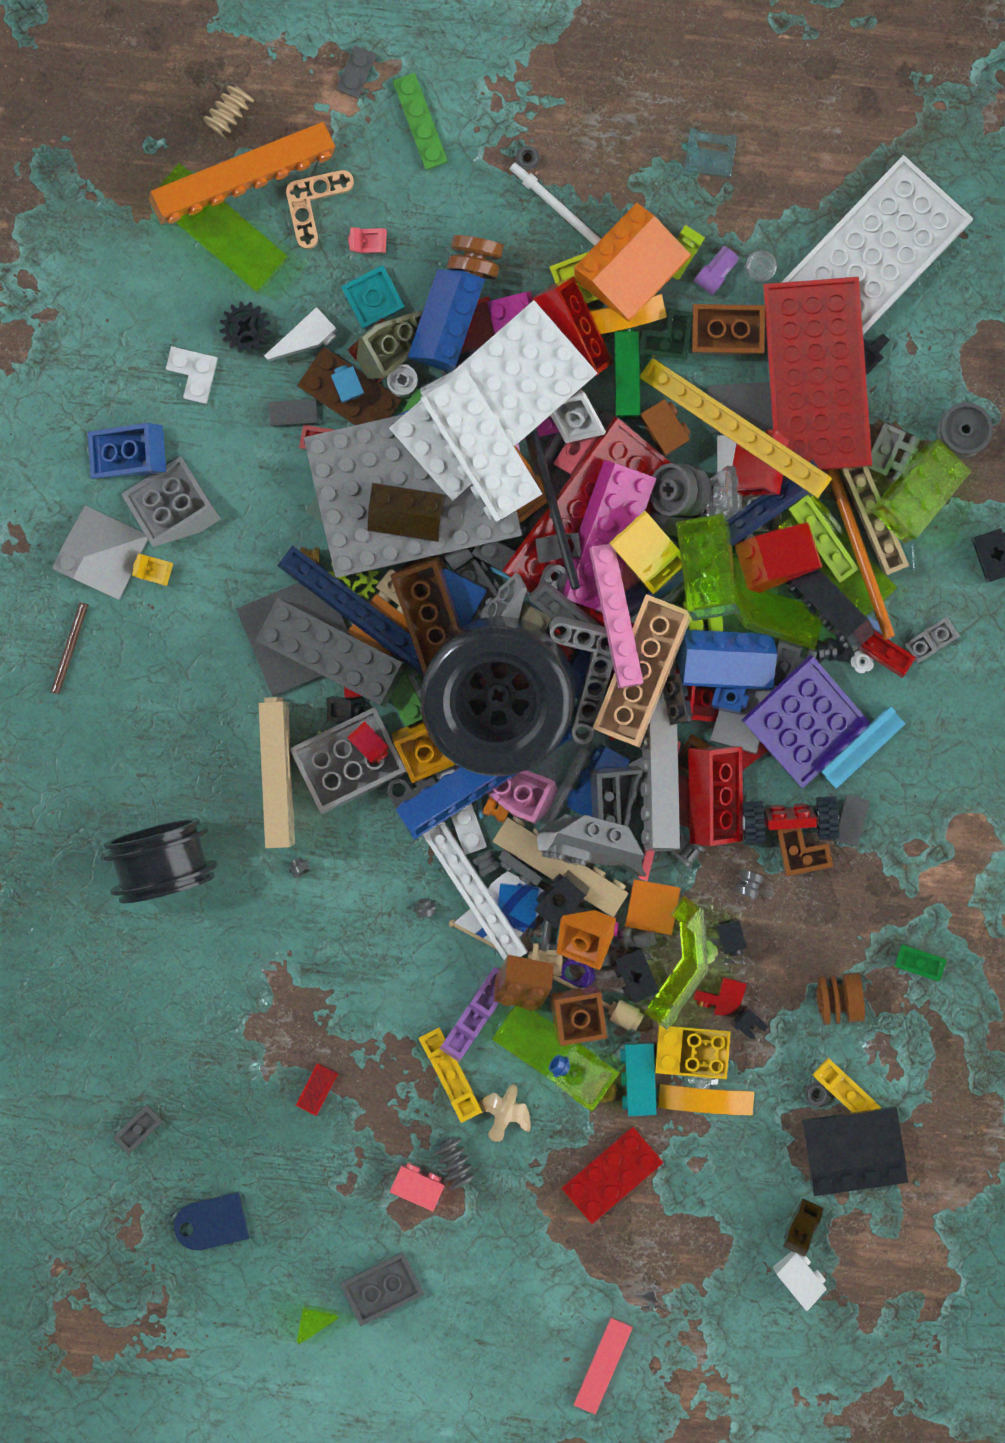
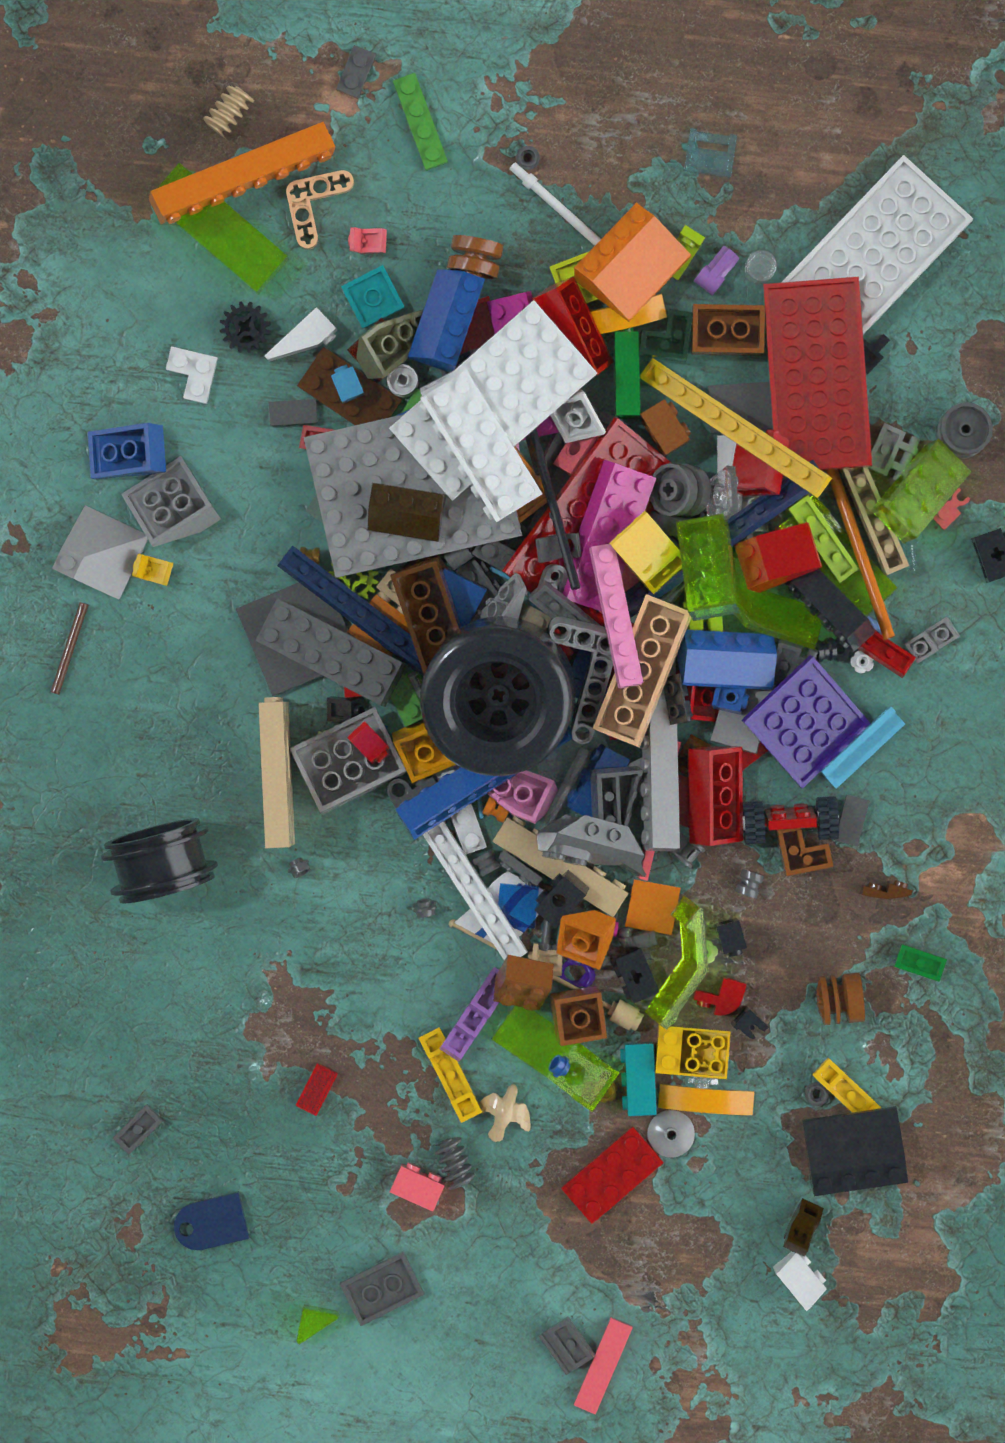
none -> dark grey plate [539,1316,595,1375]
none -> light grey dish [647,1110,695,1157]
none -> reddish brown slope [859,880,913,899]
none -> coral plate [927,488,970,530]

